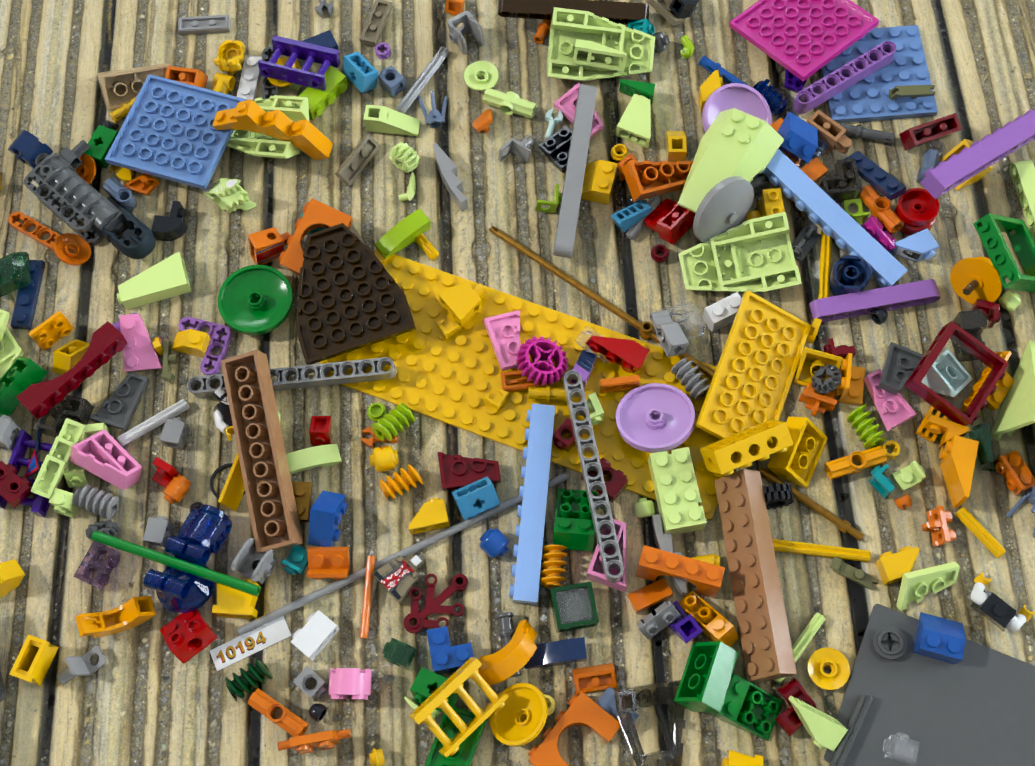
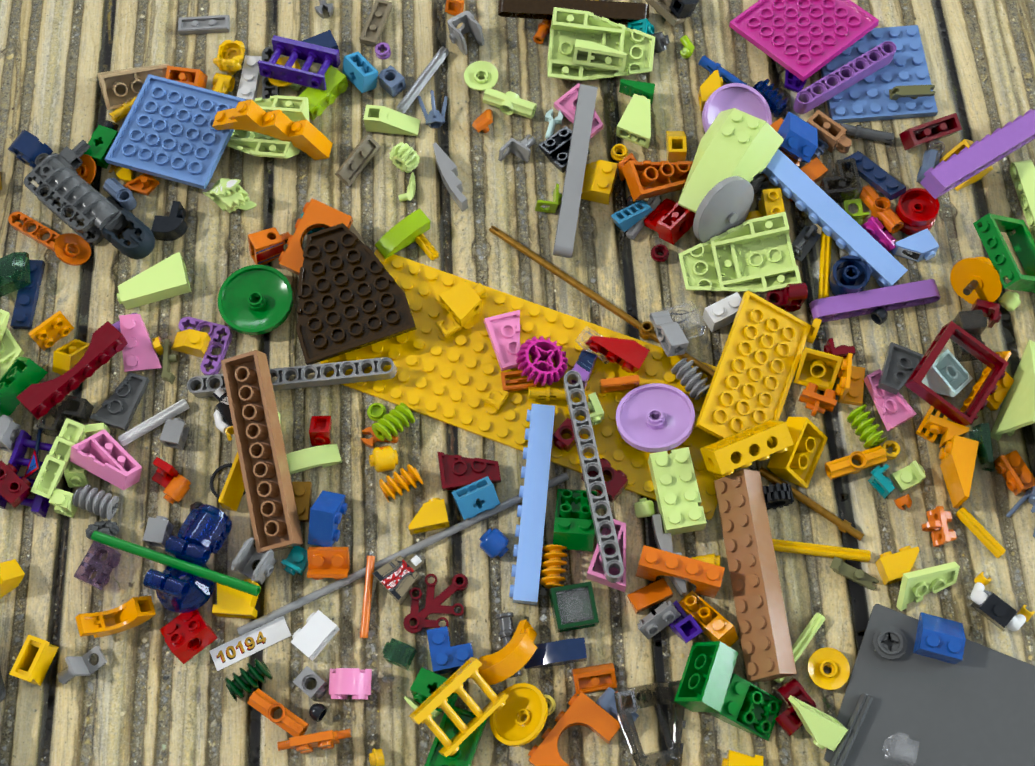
dark grey gear [811,364,842,394] -> none
none -> dark red piece [765,283,808,312]

